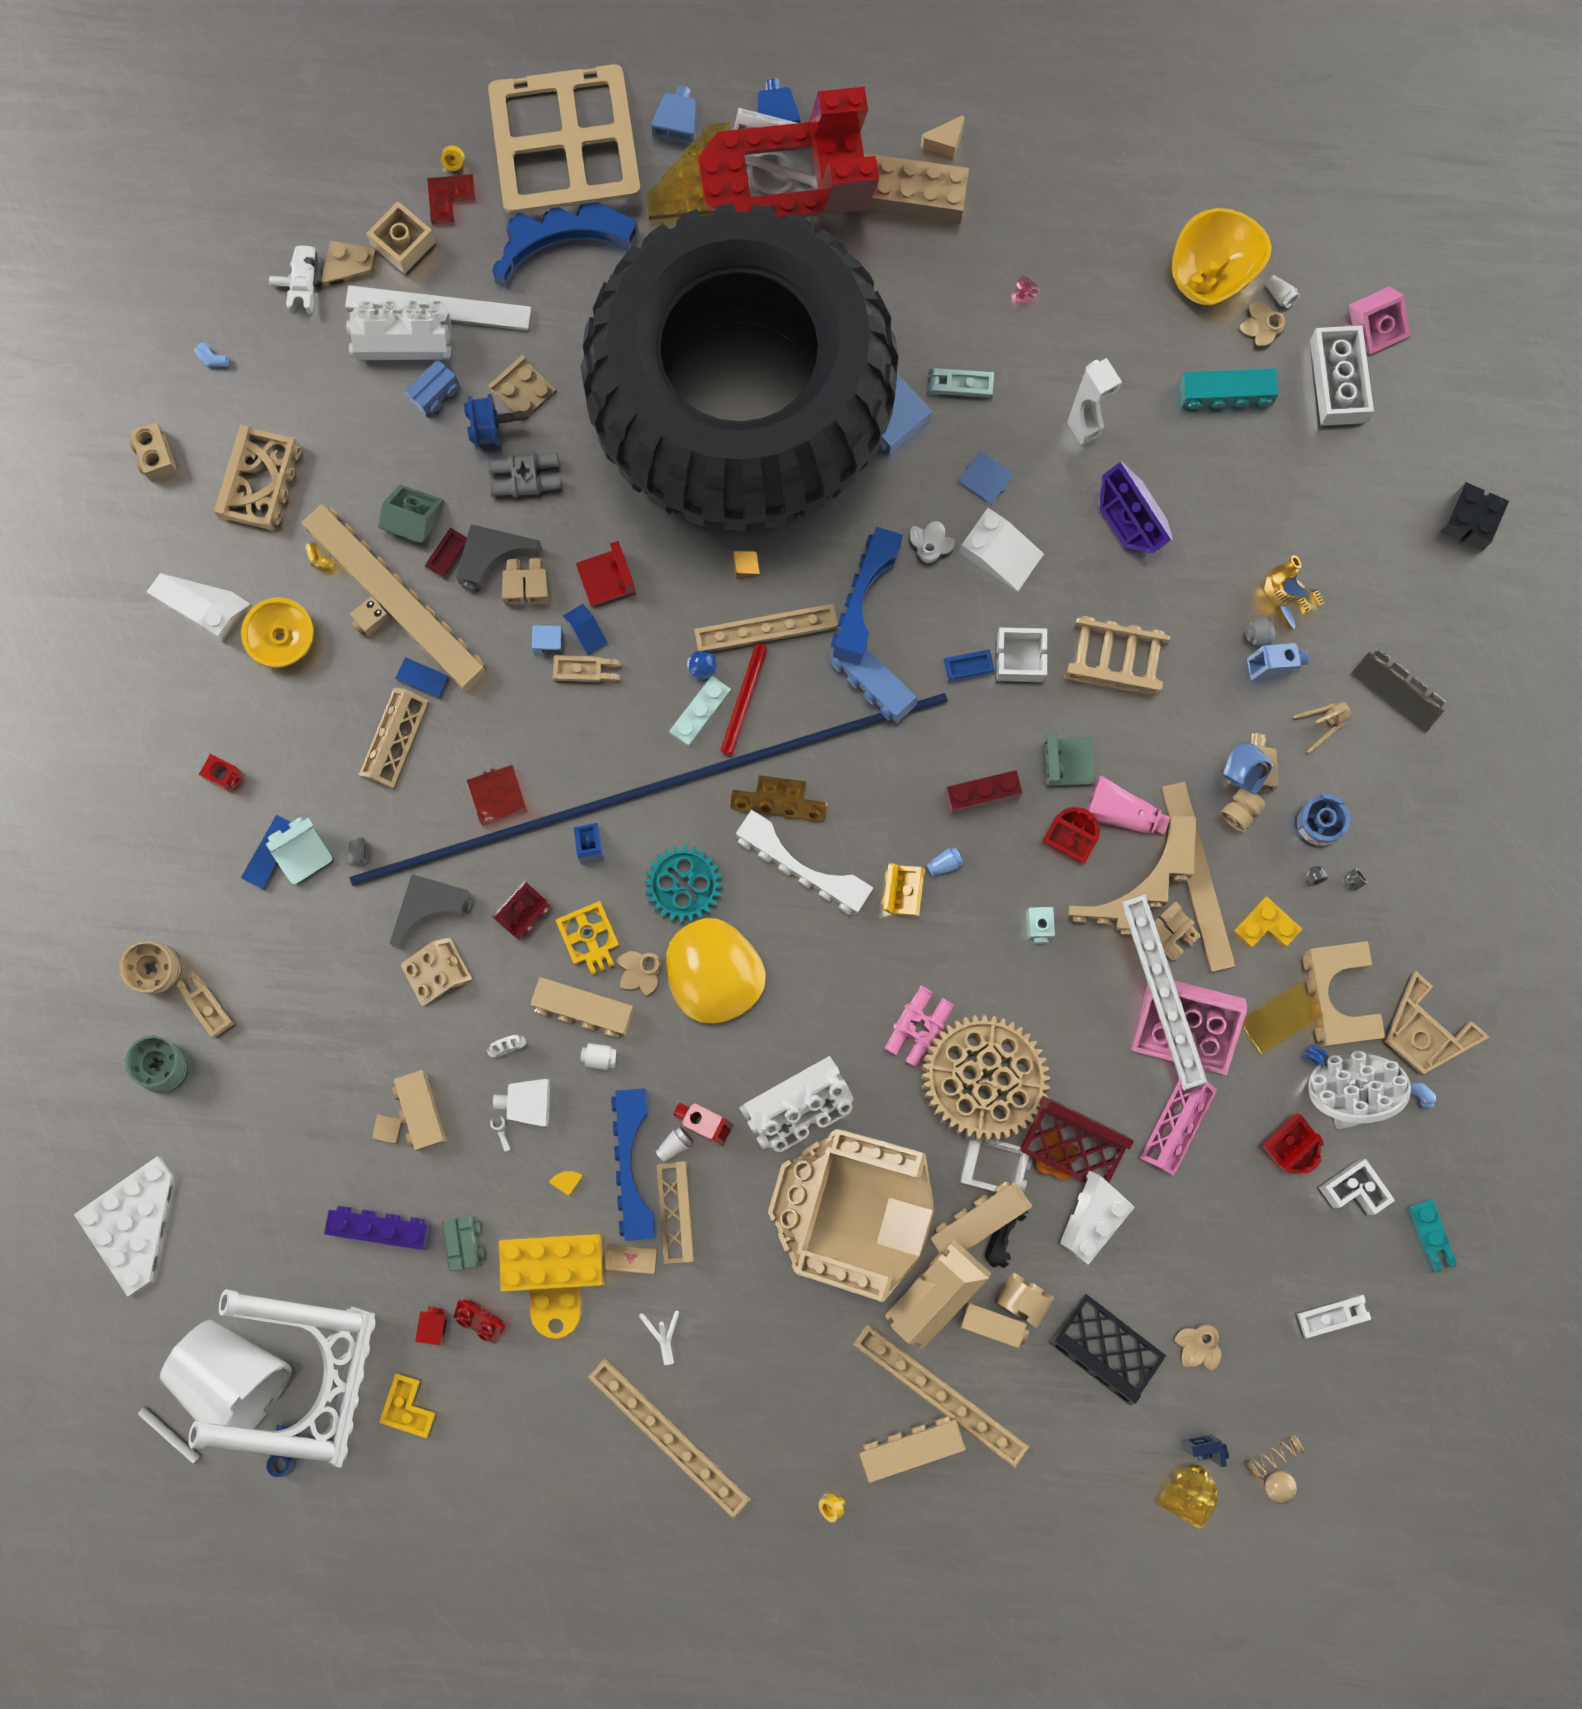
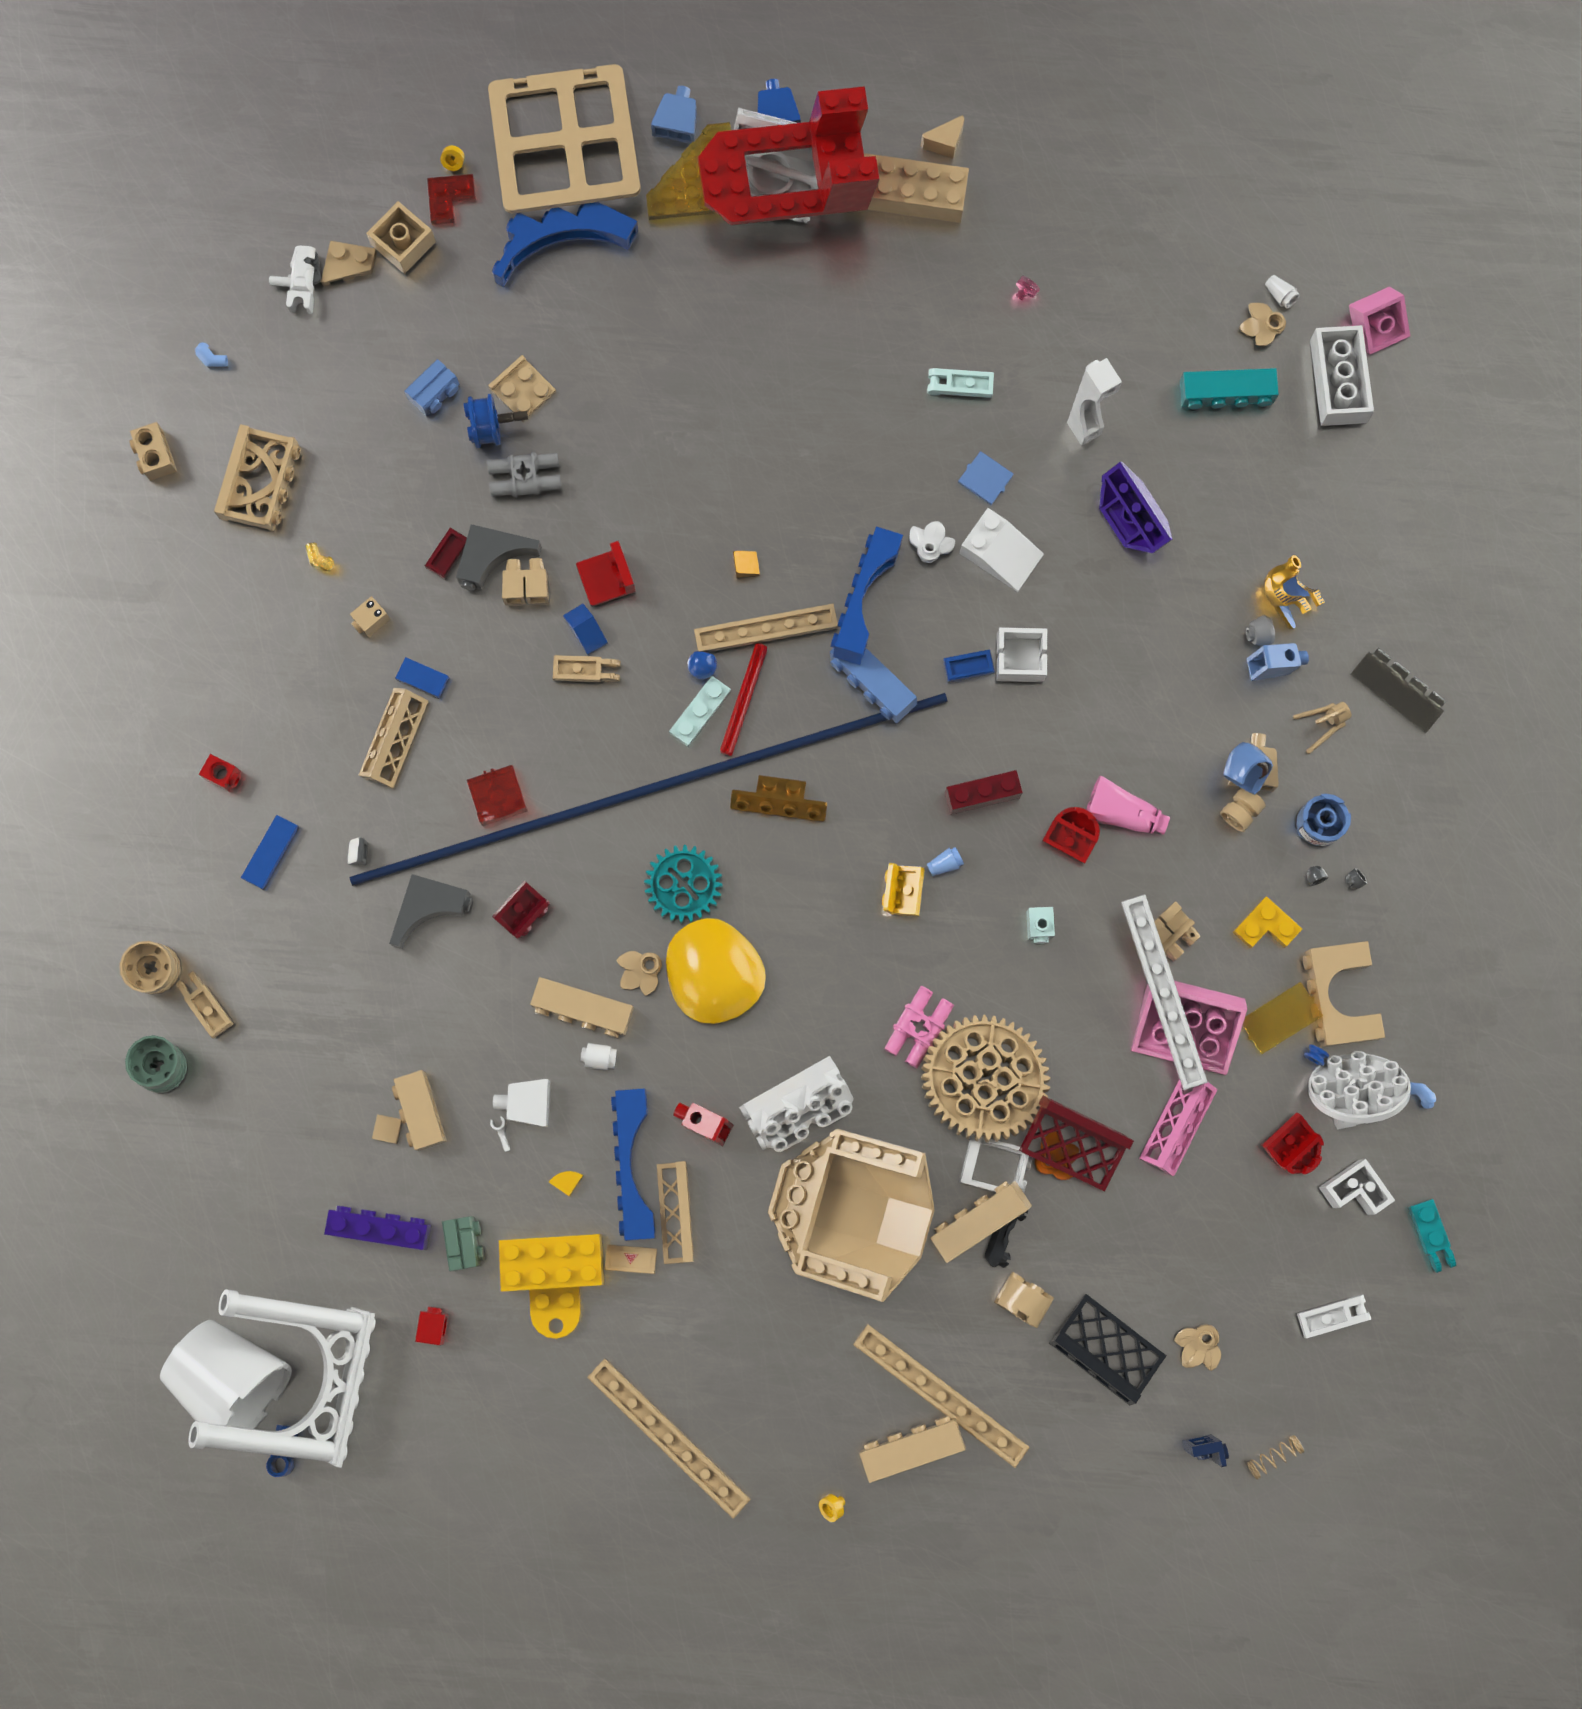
white plate [74,1156,173,1297] -> none
white bar [138,1406,201,1464] -> none
white wedge [147,573,252,643] -> none
yellow dish [241,597,314,668] -> none
light aqua bracket [266,817,332,884] -> none
tan brick [301,504,486,693] -> none
white tile [345,285,532,332] -> none
white brick [346,300,452,360] -> none
sand green slope [378,484,443,543] -> none
yellow plate [379,1373,436,1438] -> none
tan bracket [401,937,472,1006] -> none
red hinge [453,1299,506,1344] -> none
white gear [487,1035,526,1057] -> none
light blue panel [532,625,563,655] -> none
yellow piece [556,901,619,975] -> none
blue slope [574,823,604,864] -> none
black tyre [580,203,899,532] -> none
white plant [639,1311,679,1365] -> none
white cone [656,1127,693,1162] -> none
white arch [736,810,873,915] -> none
light blue arch [879,374,933,455] -> none
tan brick [885,1239,991,1350] -> none
tan brick [957,1302,1029,1348] -> none
sand green bracket [1044,733,1095,786] -> none
white wedge [1060,1171,1135,1265] -> none
tan fence [1065,616,1171,696] -> none
tan arch [1068,815,1196,936] -> none
clear yellow slope [1157,1465,1218,1530] -> none
tan tile [1161,781,1235,973] -> none
yellow piece [1172,208,1272,305] -> none
tan piece [1265,1471,1297,1504] -> none
tan wing [1384,971,1490,1075] -> none
black piece [1440,482,1509,550] -> none

